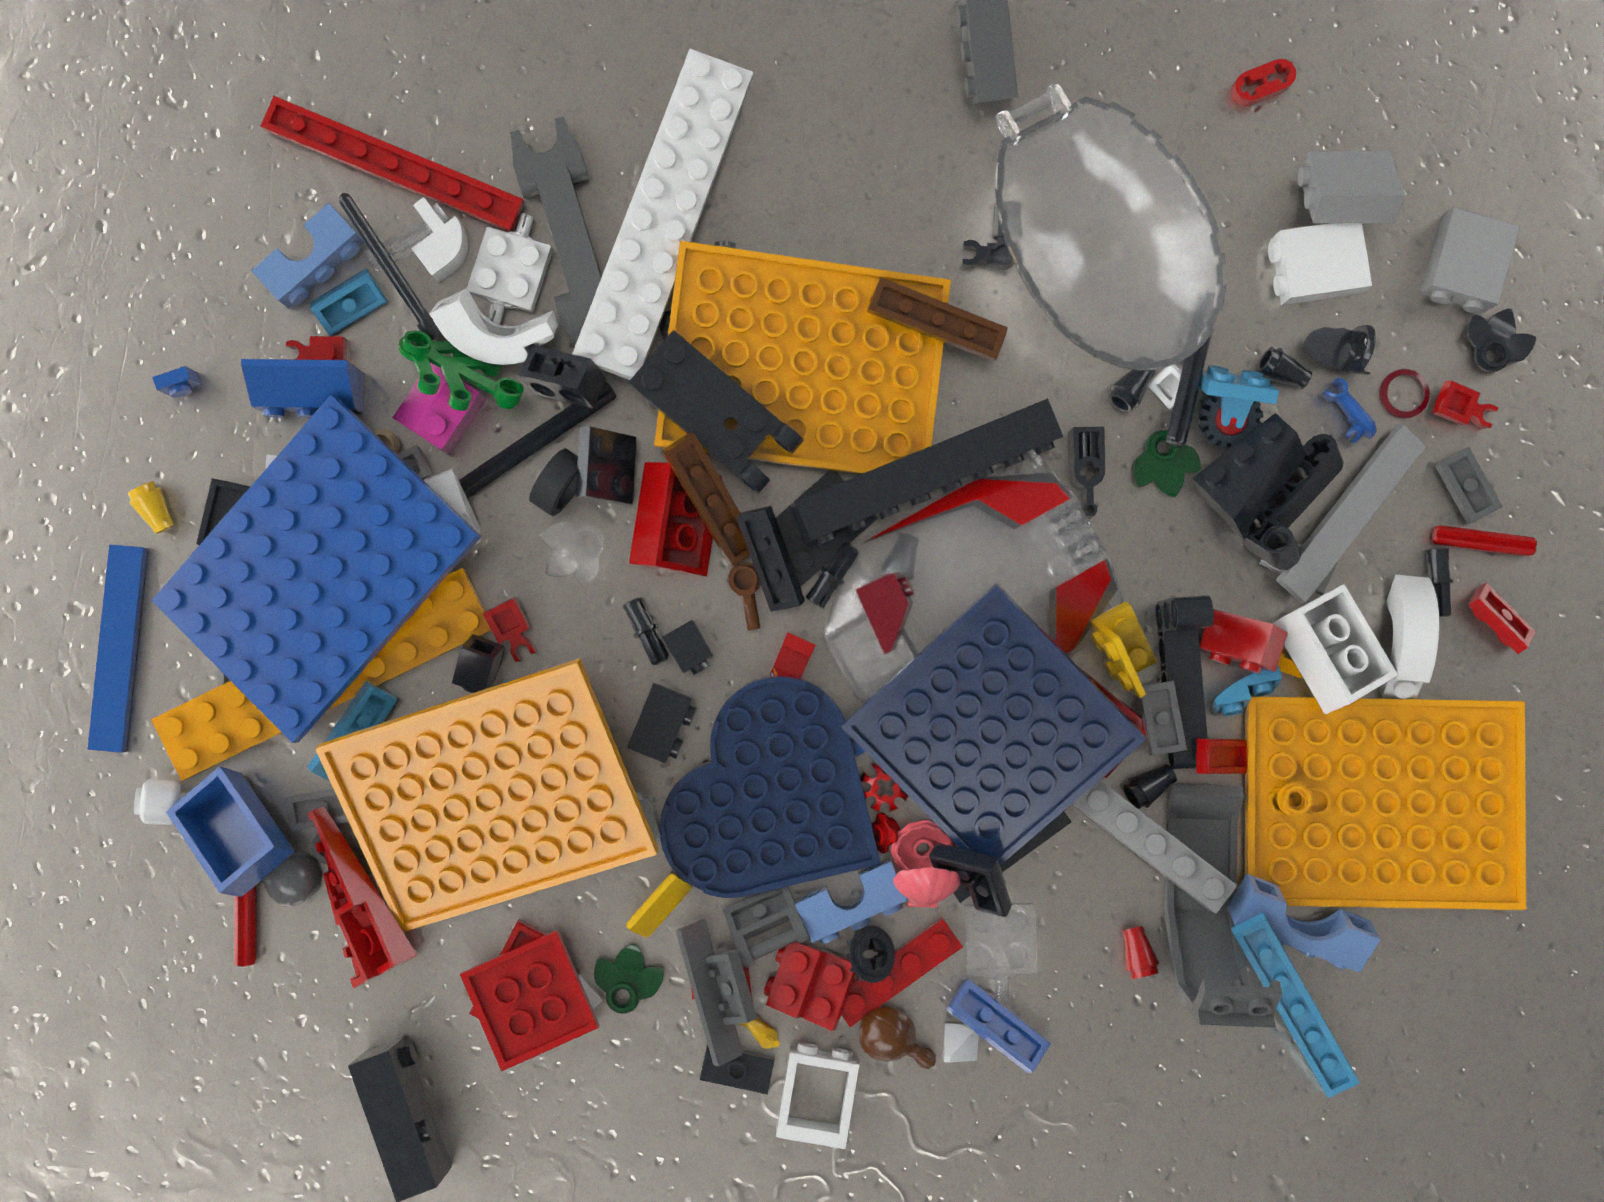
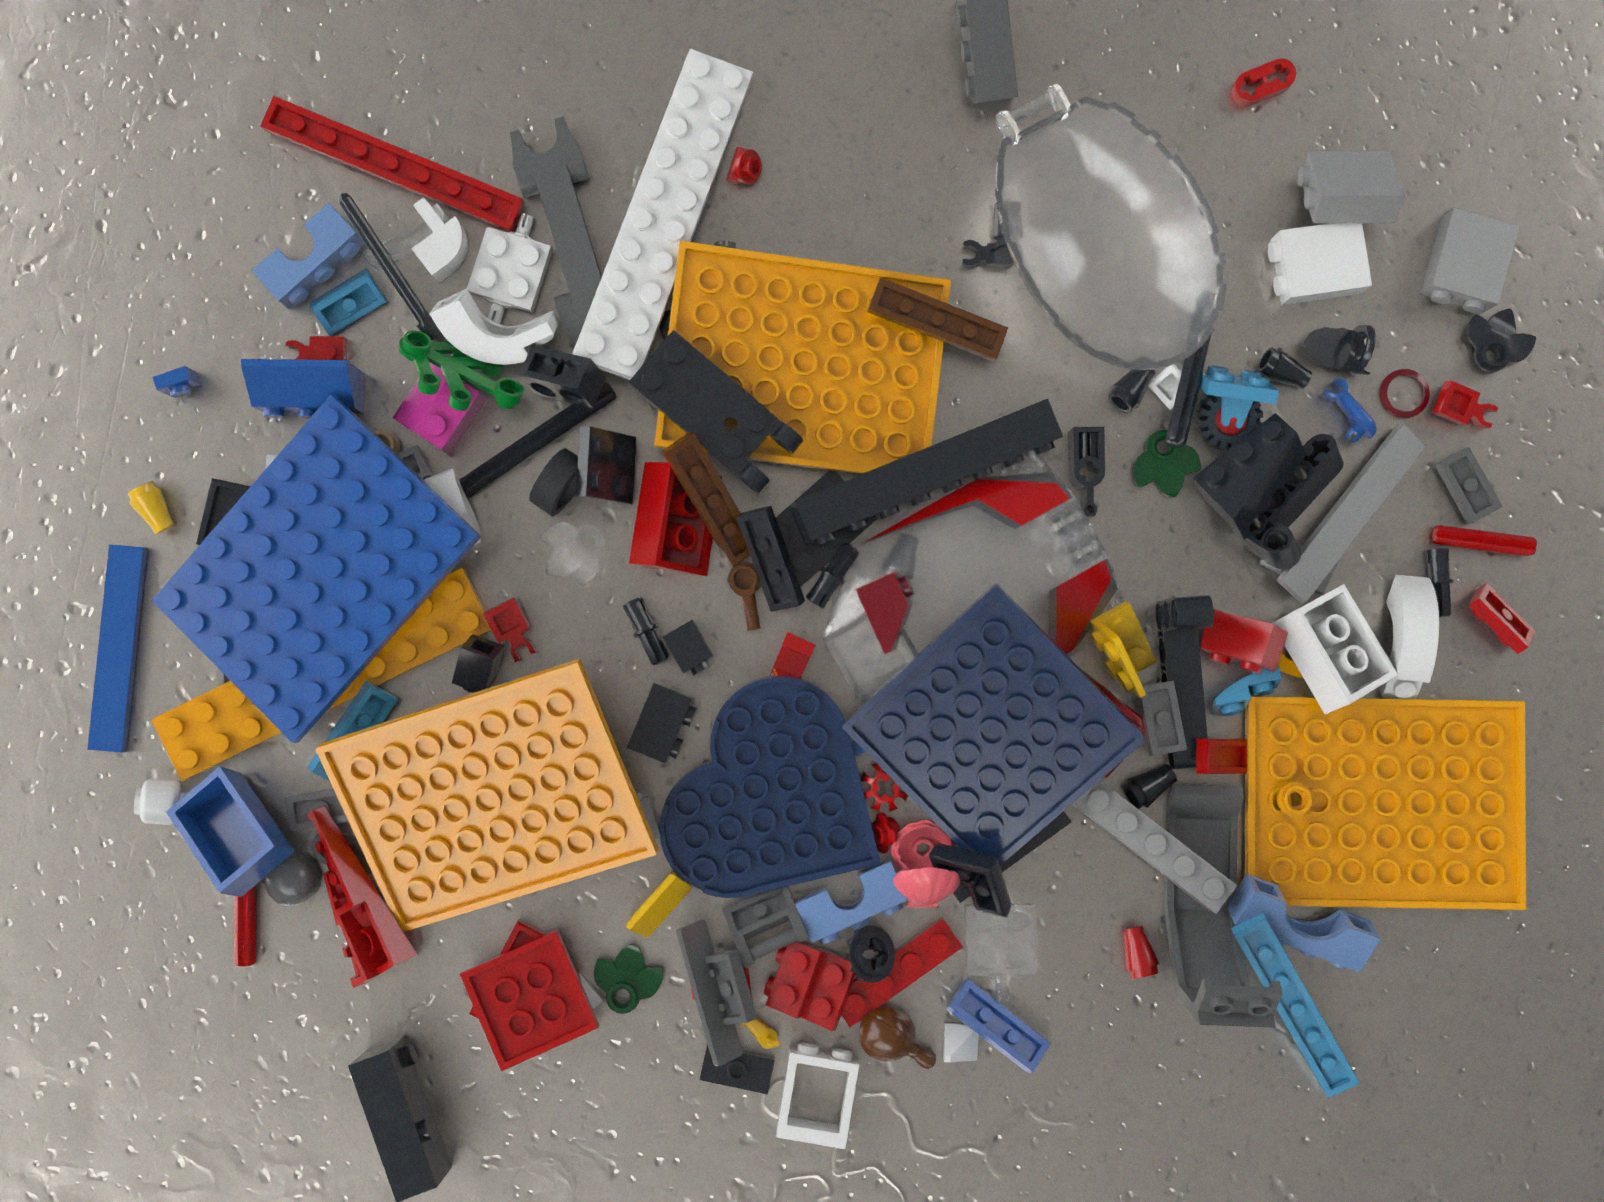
none -> red plate [726,147,762,184]

